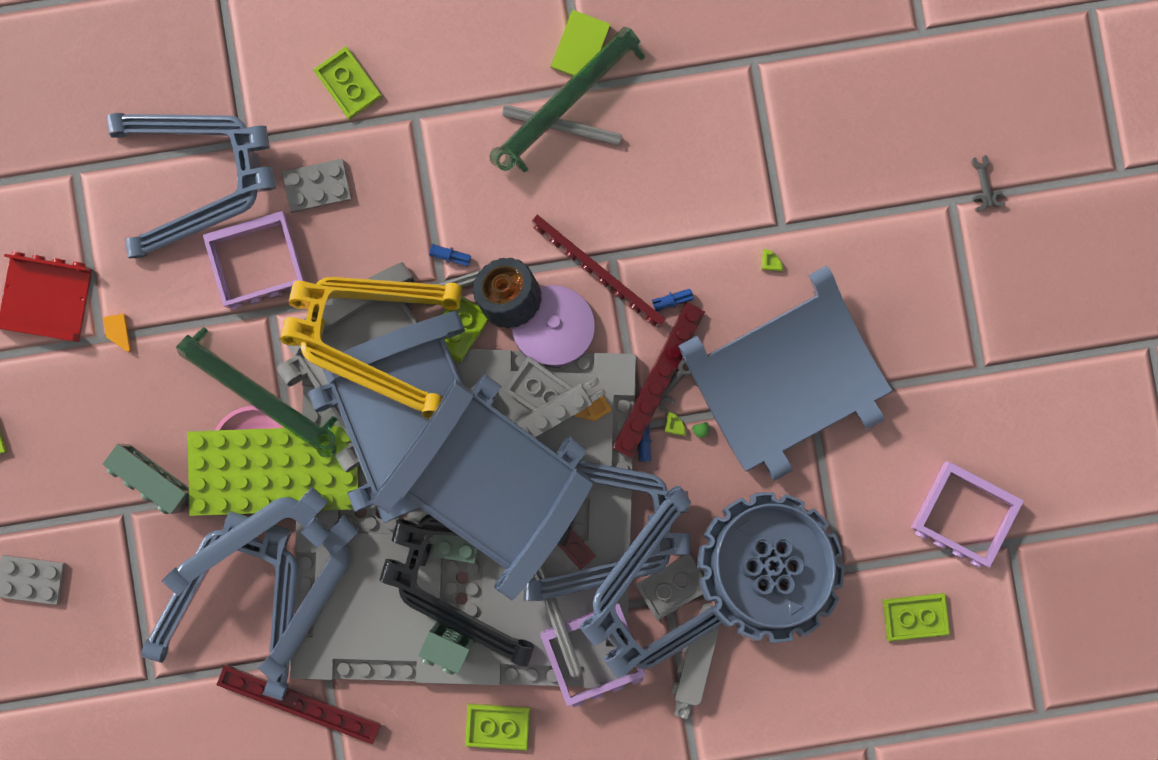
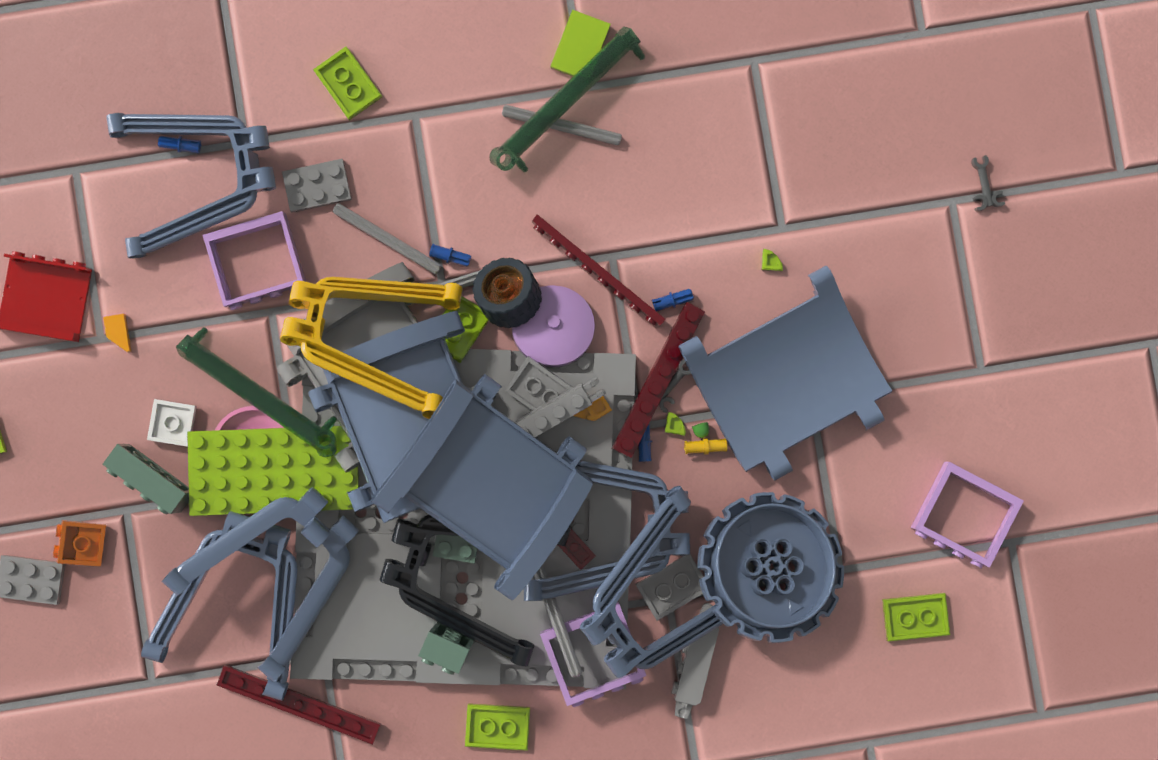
none -> orange plate [53,520,106,567]
none -> white plate [147,399,197,447]
none -> blue axle [158,136,201,154]
none -> light grey axle [333,203,442,274]
none -> yellow pin [684,438,727,455]

